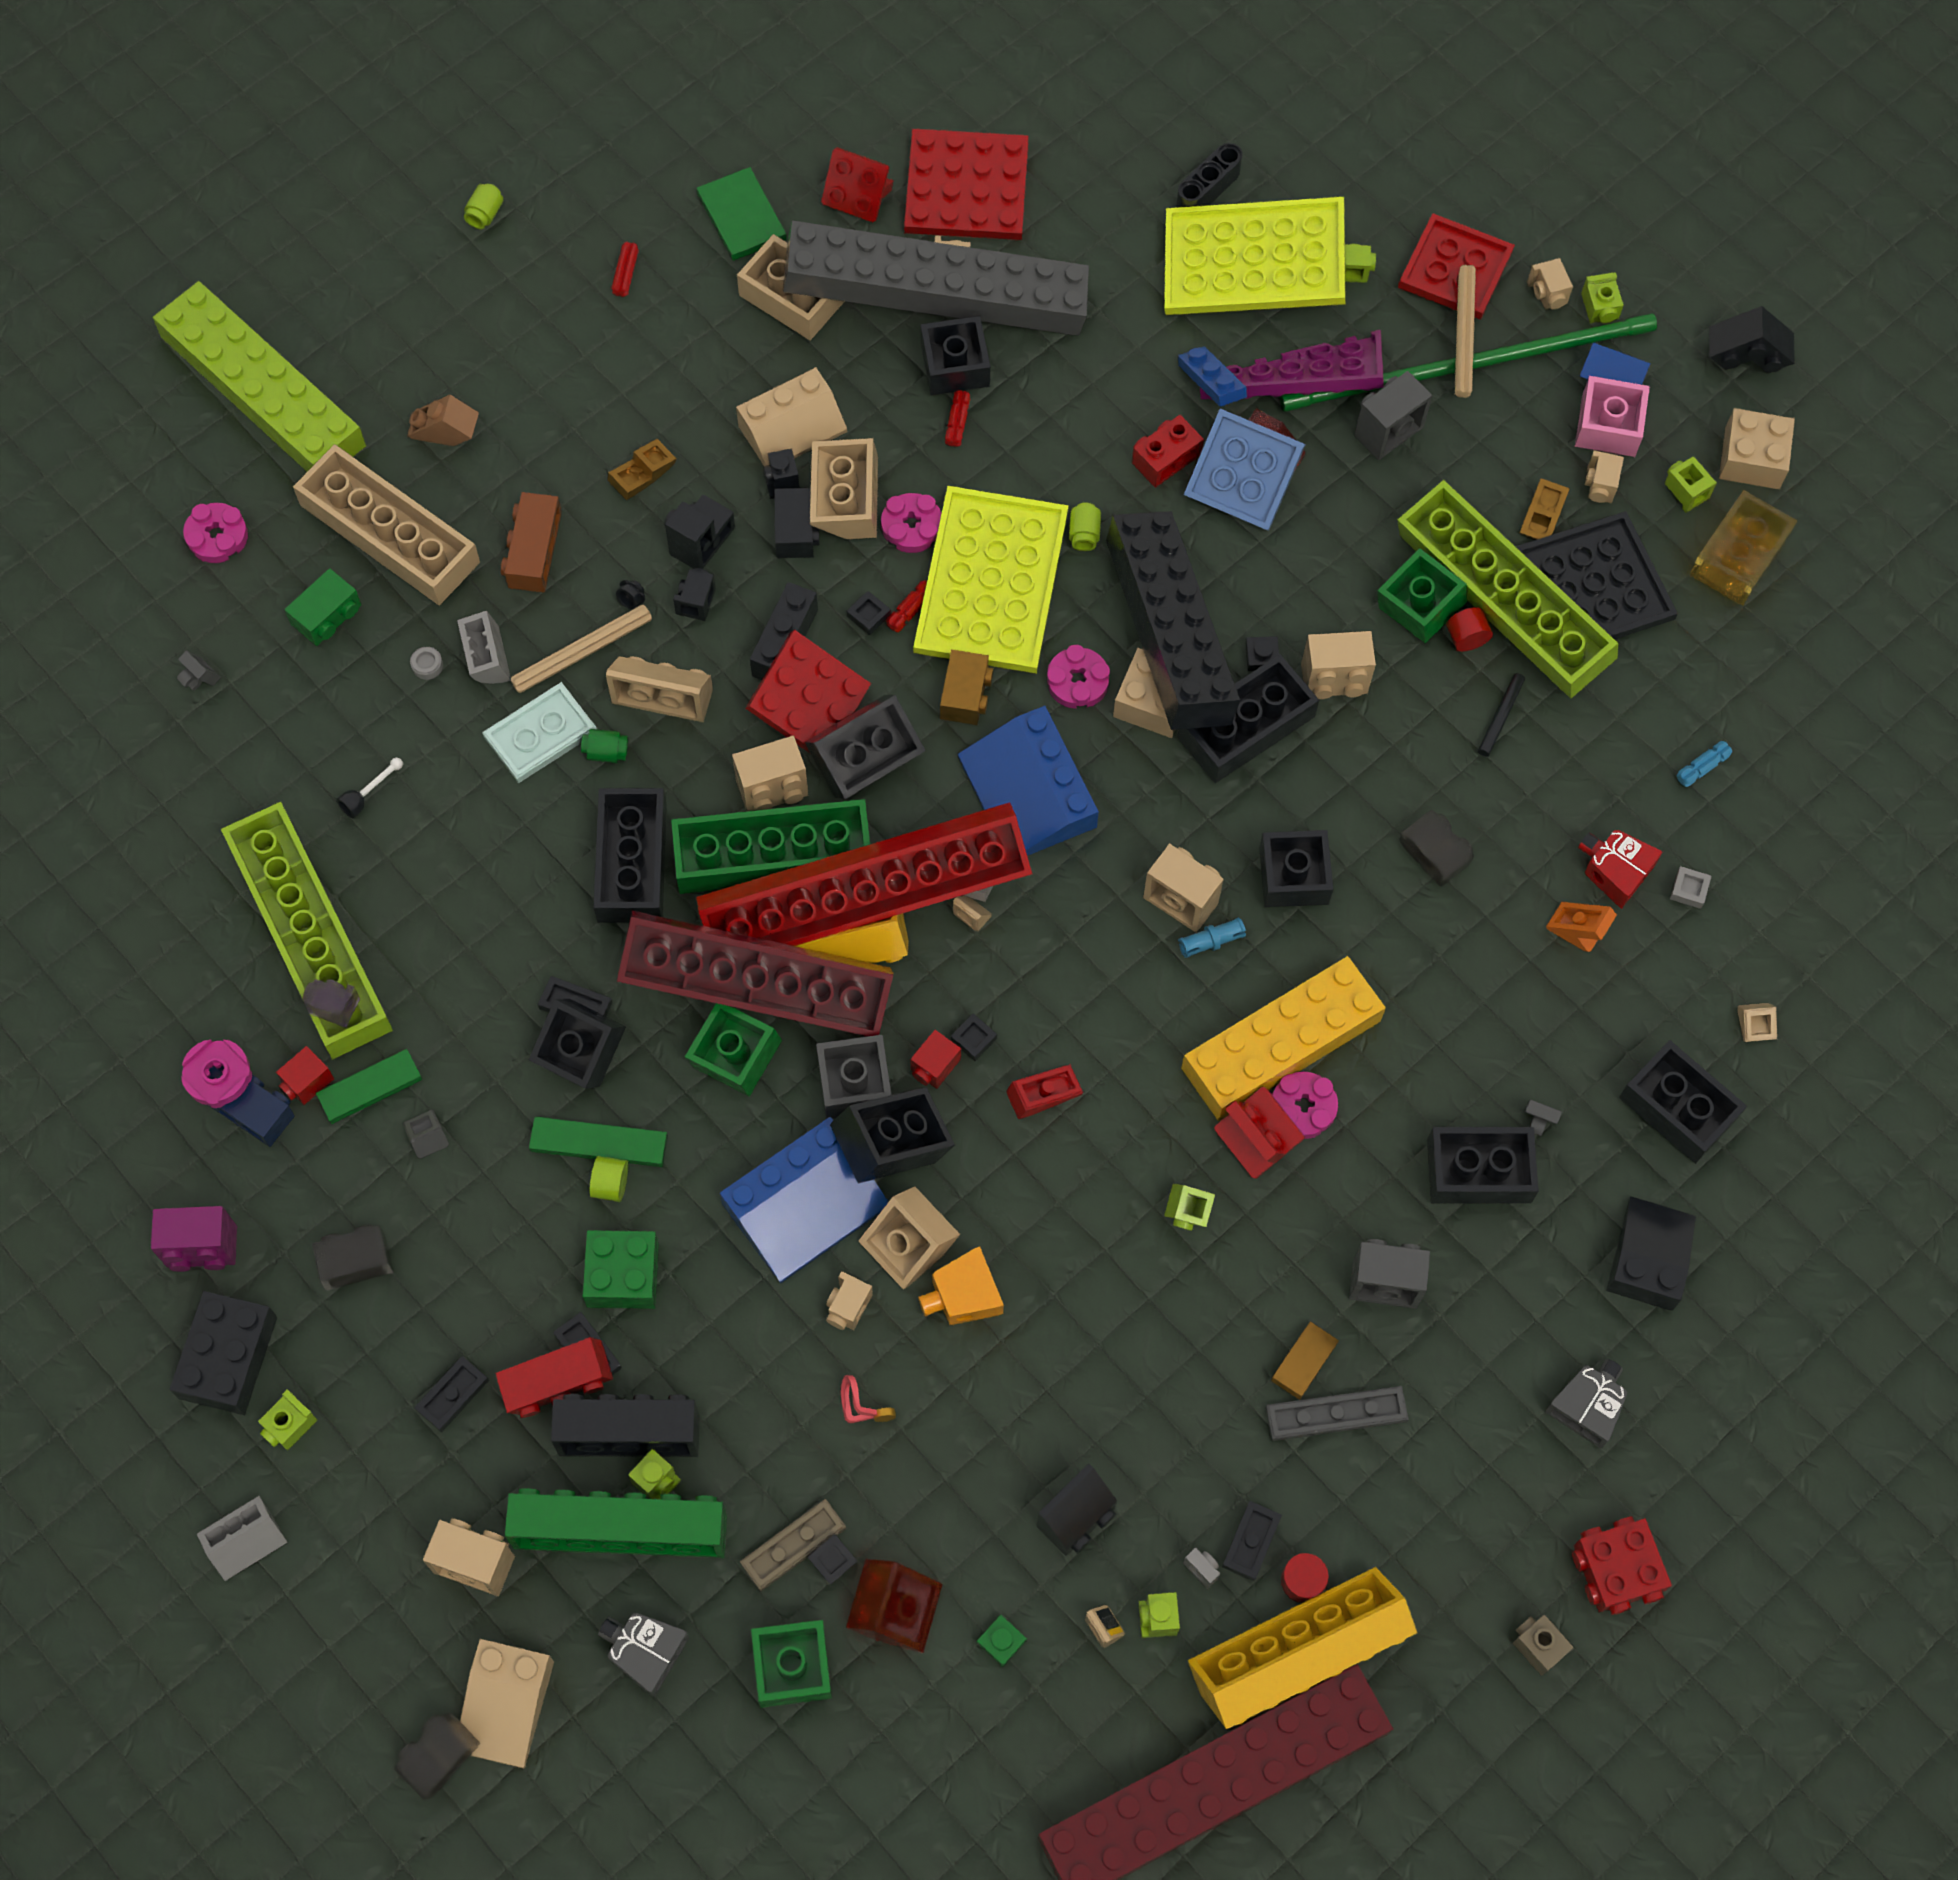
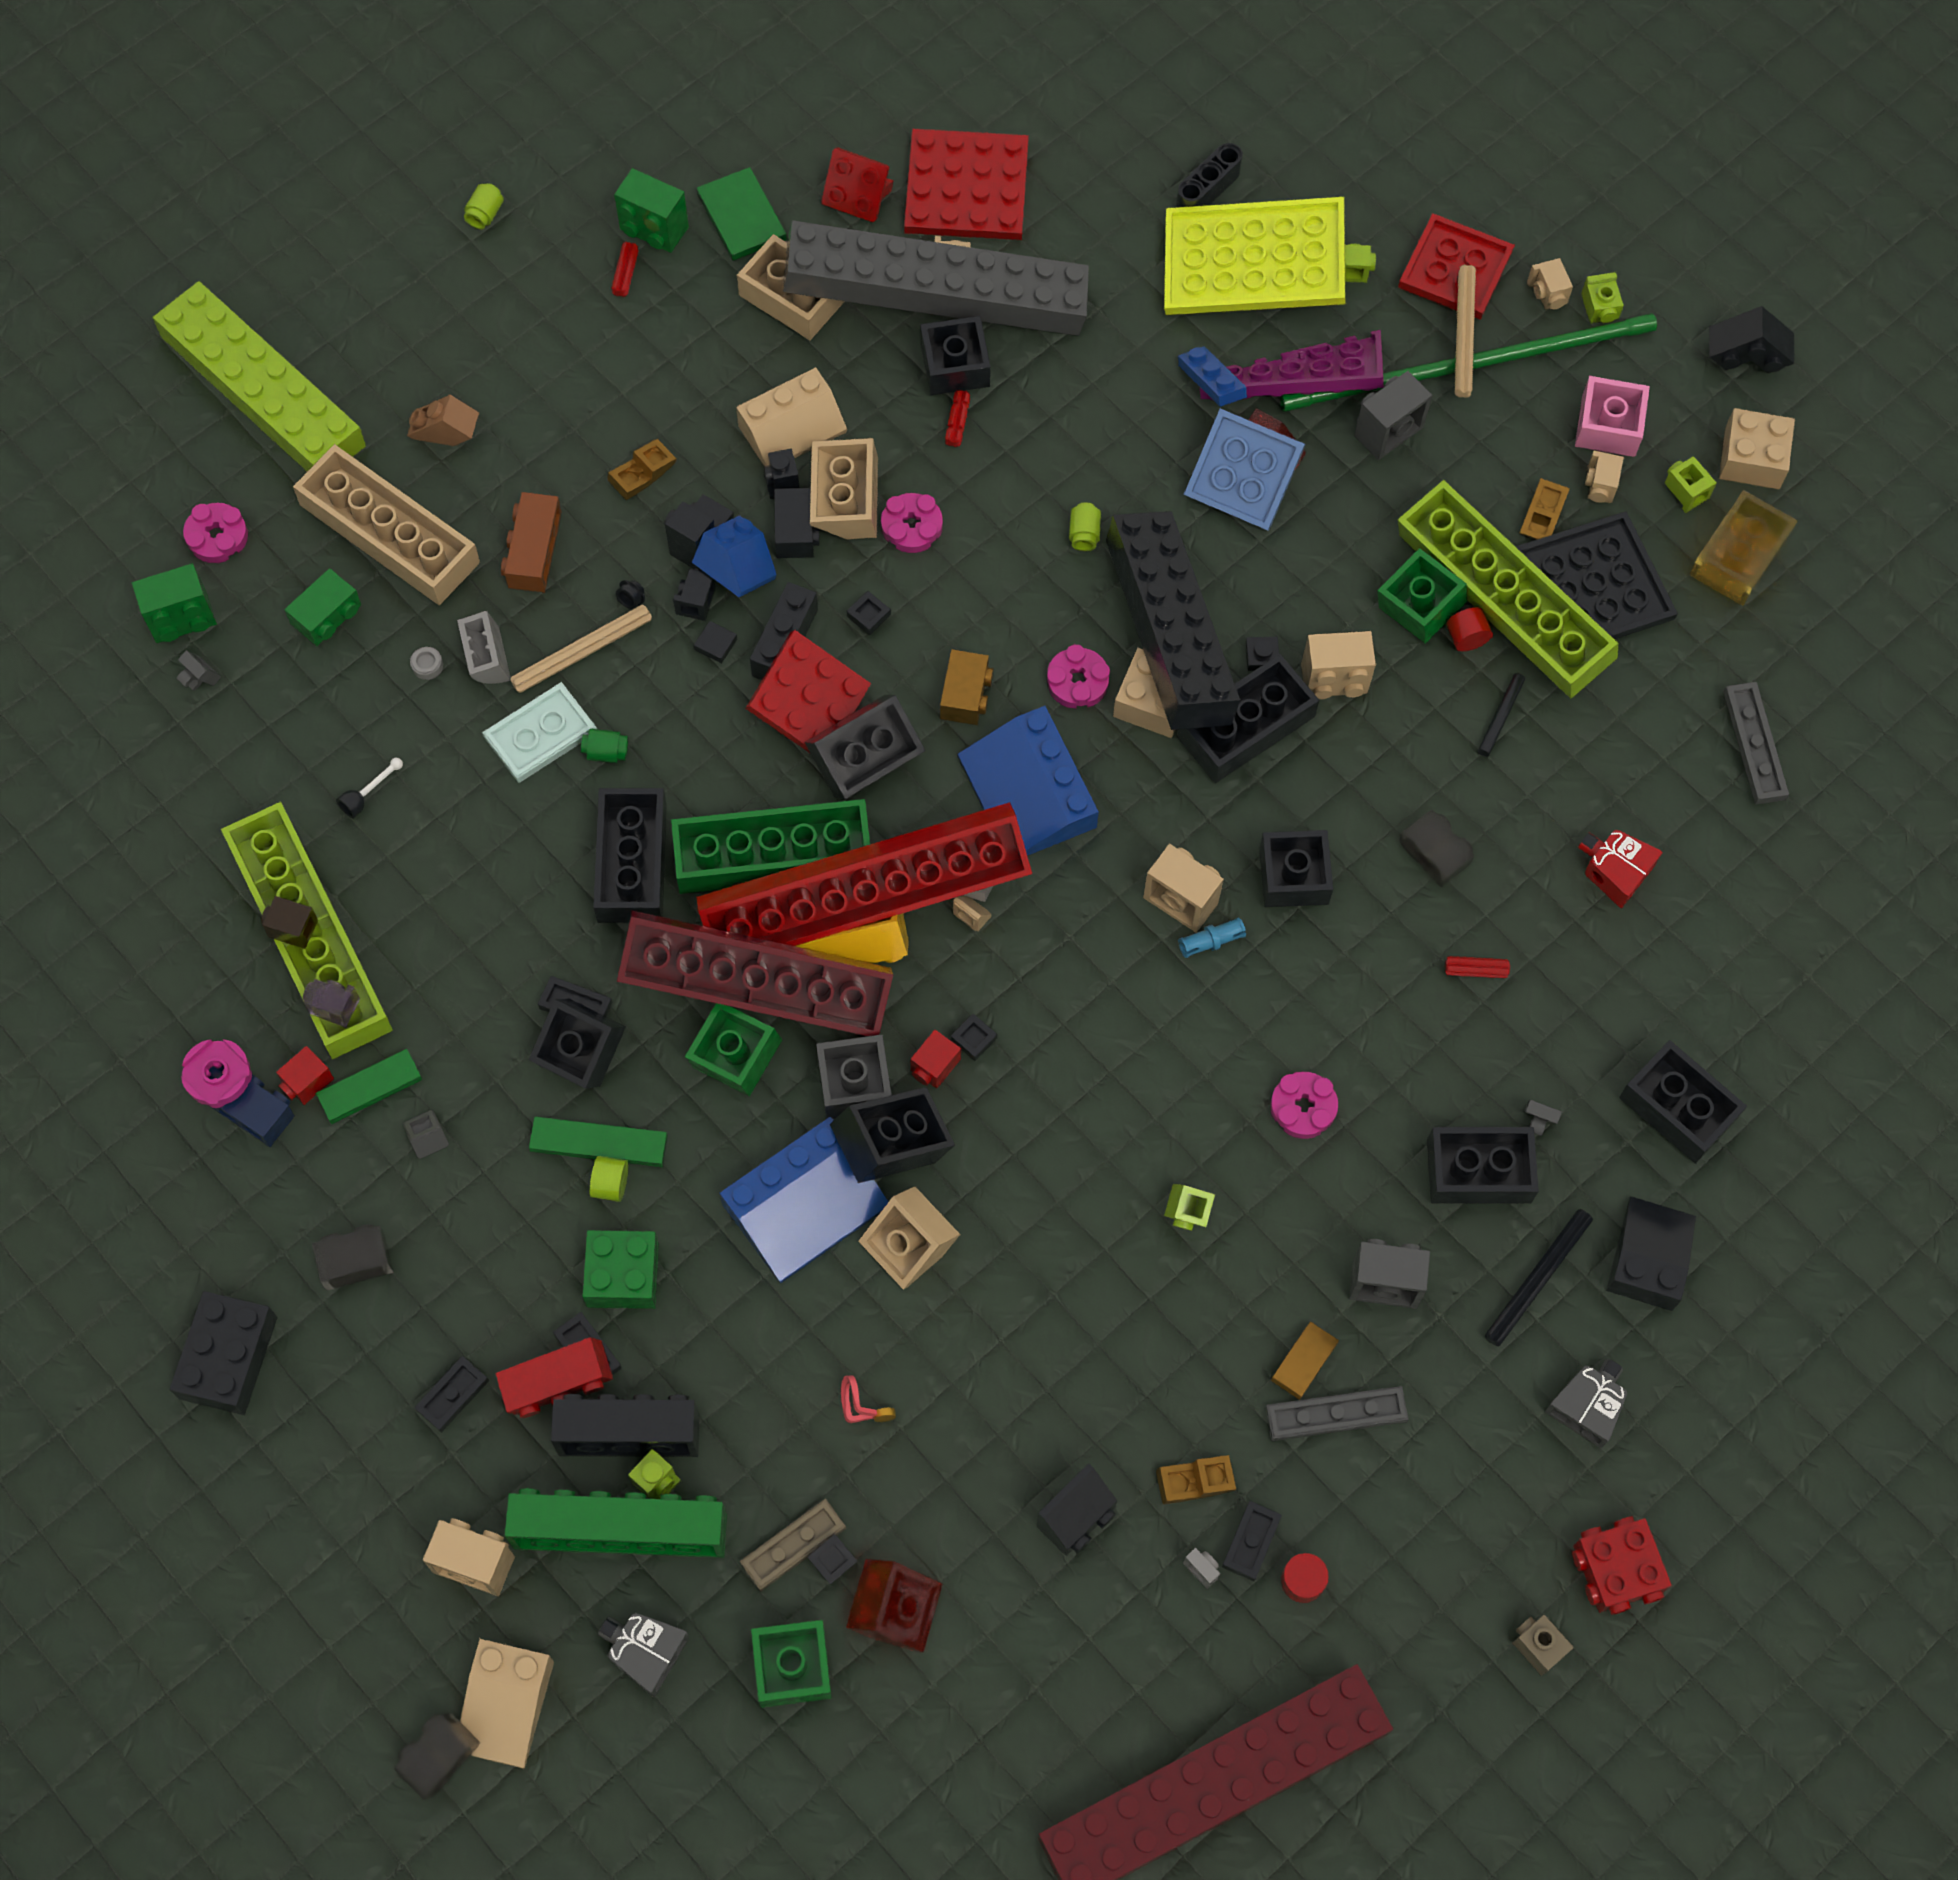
magenta brick [151,1206,237,1272] -> none
light grey brick [197,1496,287,1581] -> none
lime brick [258,1390,317,1451] -> none
tan slope [606,656,713,723] -> none
tan brick [732,735,808,811] -> none
tan brick [826,1271,873,1331] -> none
red axle [886,580,927,633] -> none
neon yellow plate [913,486,1069,674] -> none
light orange torso [918,1246,1004,1325] -> none
green plate [977,1615,1027,1667] -> none
red slope [1006,1064,1083,1119] -> none
tan slope [1085,1605,1125,1649] -> none
red brick [1132,415,1204,488] -> none
lime brick [1138,1593,1180,1638] -> none
yellow brick [1181,956,1386,1121] -> none
yellow brick [1187,1567,1417,1729] -> none
red bracket [1214,1087,1305,1179] -> none
orange slope [1546,902,1617,952] -> none
blue brick [1579,342,1650,385] -> none
light grey plate [1670,866,1711,909] -> none
dark azure axle [1676,741,1732,787] -> none
tan slope [1738,1003,1777,1042] -> none
none -> green brick [132,563,217,644]
none -> dark brown brick [261,896,318,949]
none -> green brick [614,168,689,253]
none -> blue slope [692,515,777,598]
none -> black tile [694,621,737,664]
none -> pearl gold slope [1156,1455,1236,1505]
none -> red axle [1445,956,1510,978]
none -> black axle [1485,1209,1593,1346]
none -> dark grey plate [1723,682,1789,805]

